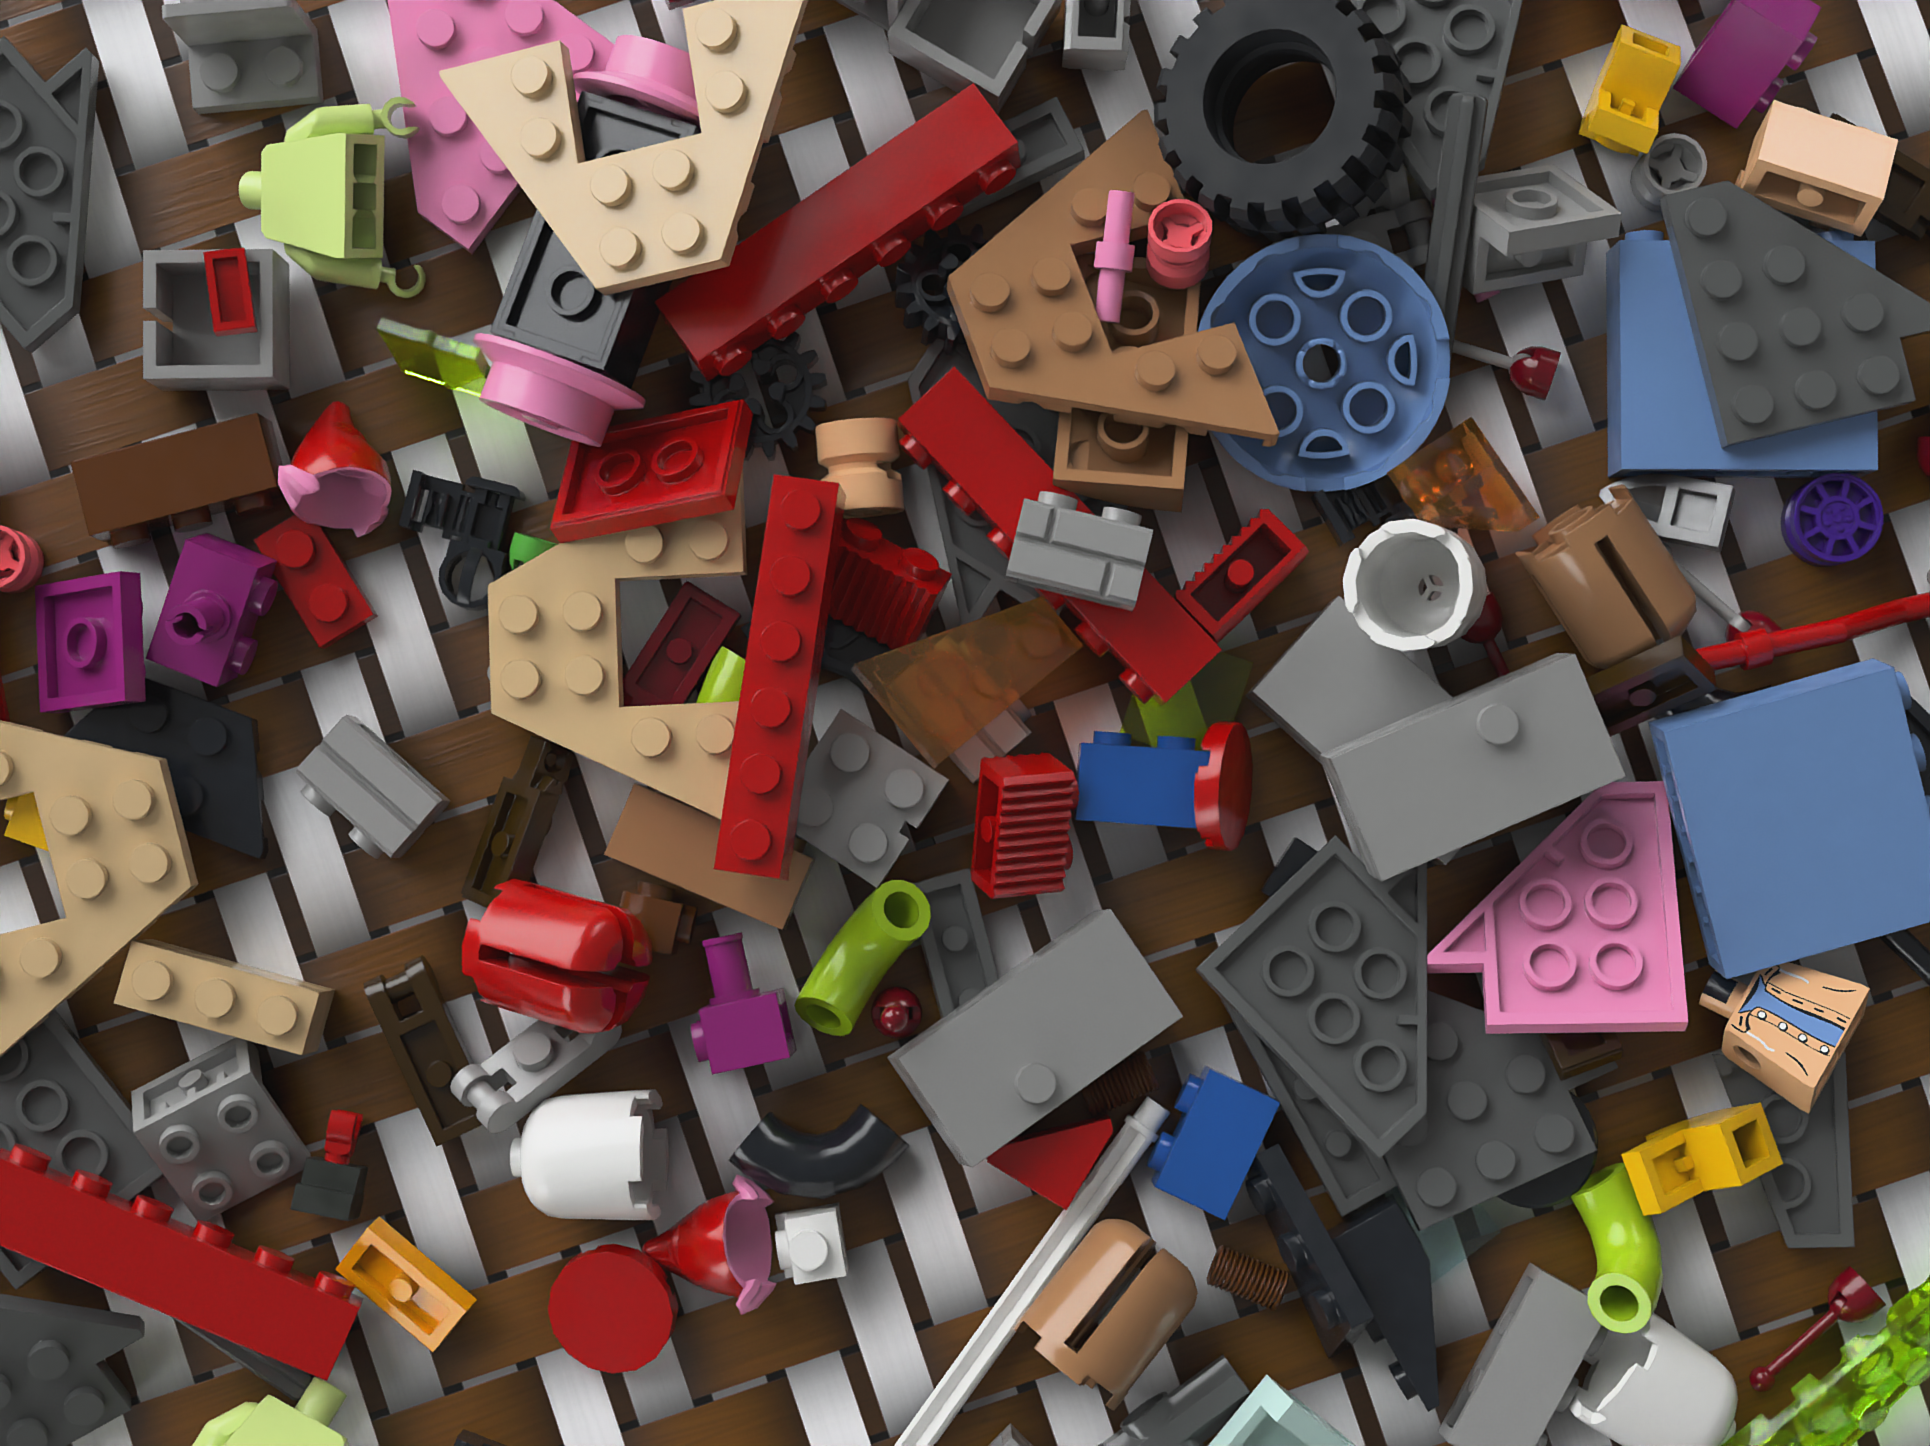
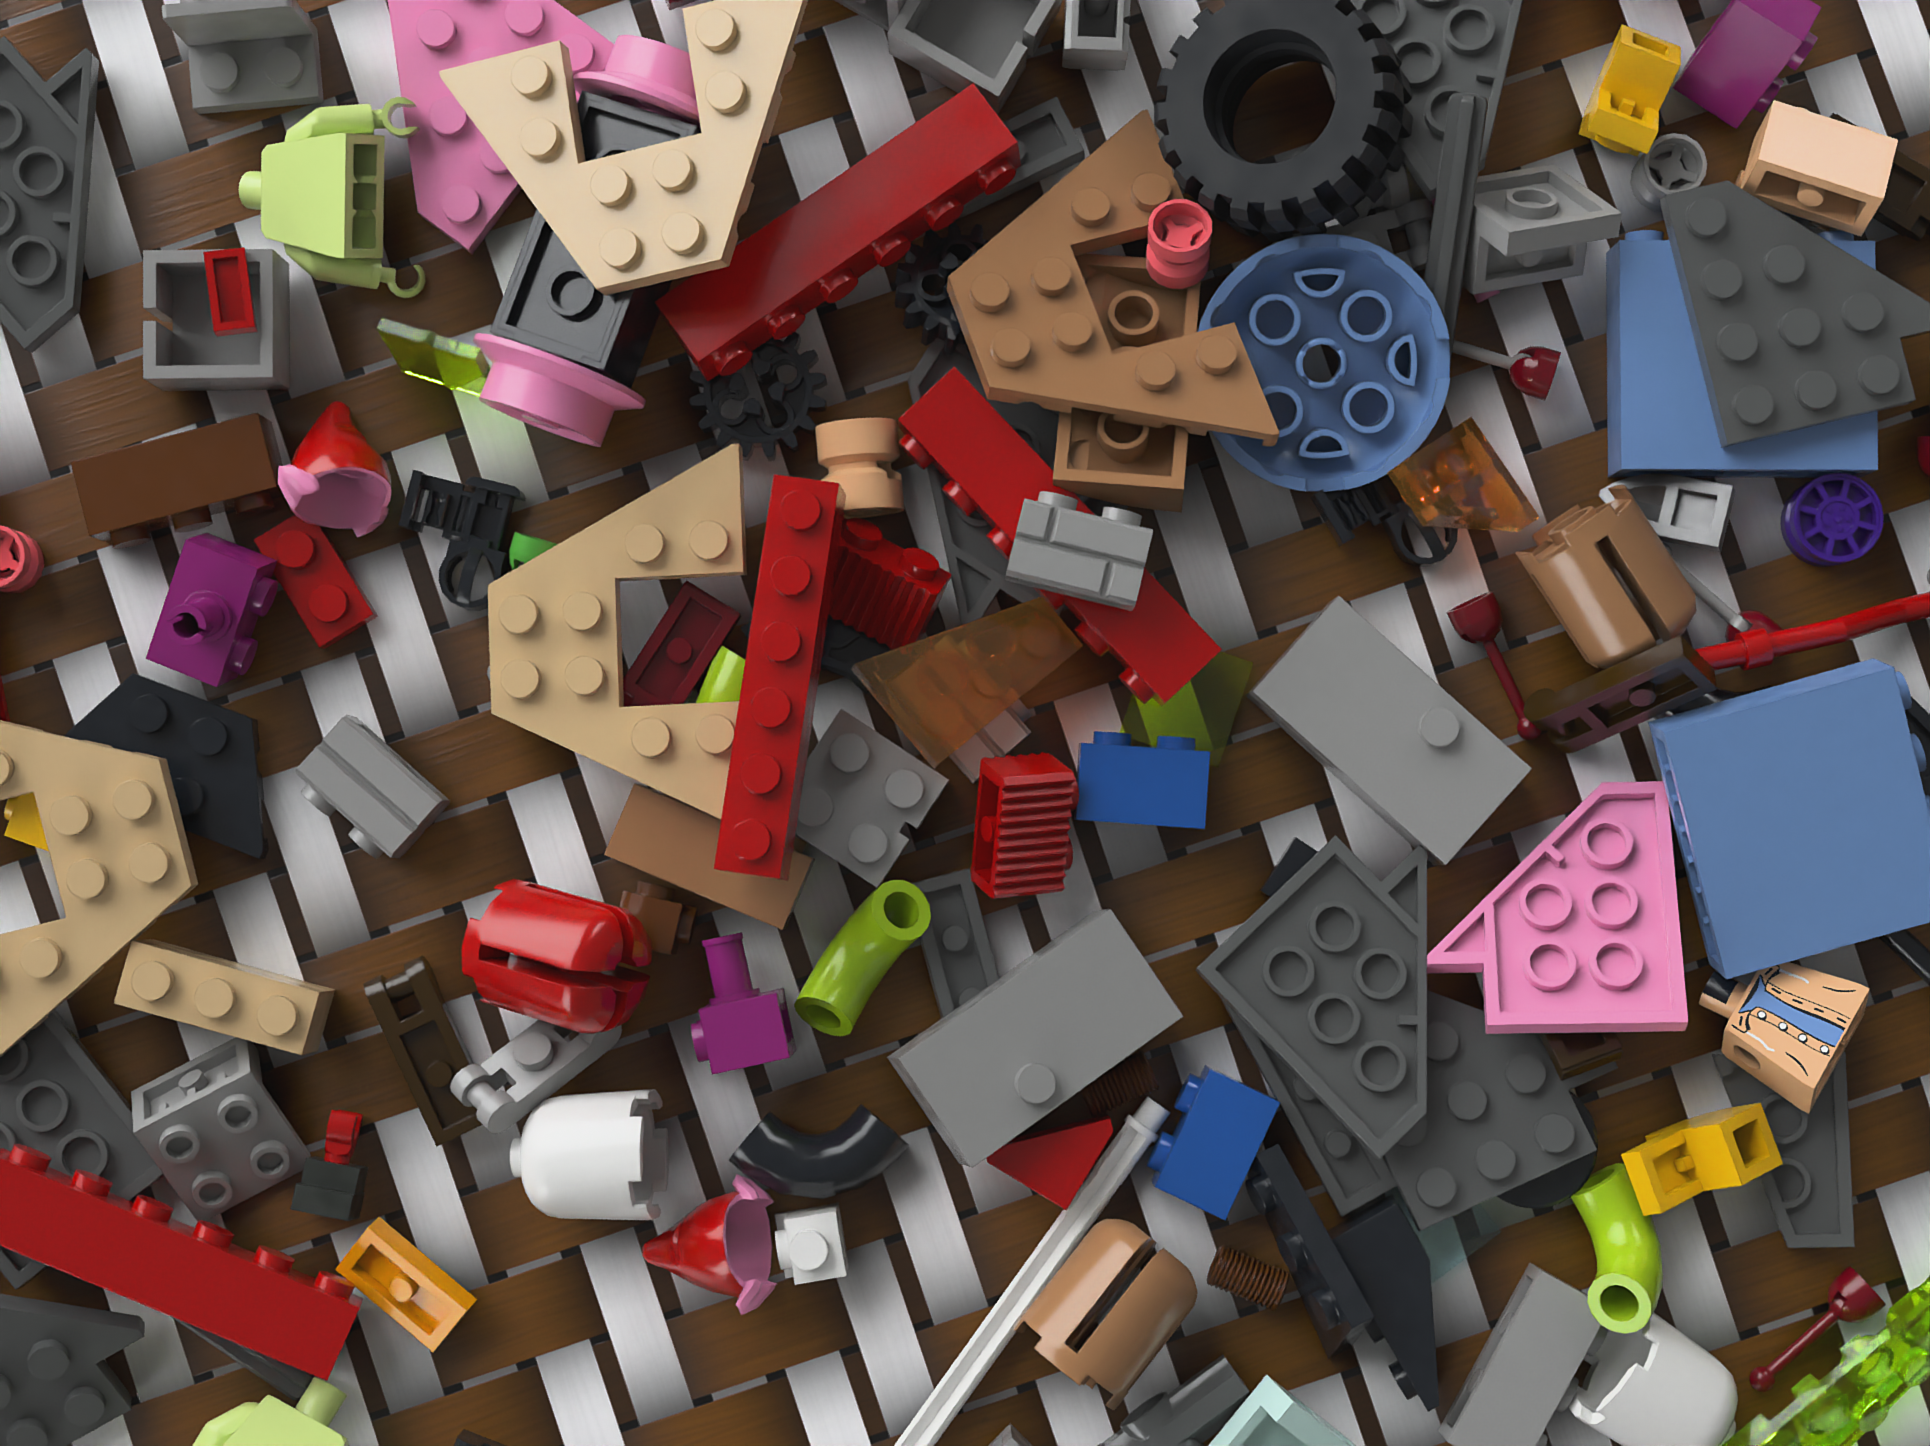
magenta plate [35,571,146,713] -> none
dark brown hinge [461,736,574,908] -> none
red tile [548,1244,678,1374] -> none
red tile [550,399,753,543] -> none
dark red hinge [871,986,922,1038] -> none
bright pink bar [1094,190,1135,323] -> none
red brick [1174,509,1309,644] -> none
red tile [1194,721,1253,851] -> none
light grey brick [1319,653,1626,881] -> none
white cylinder [1343,519,1487,651] -> none

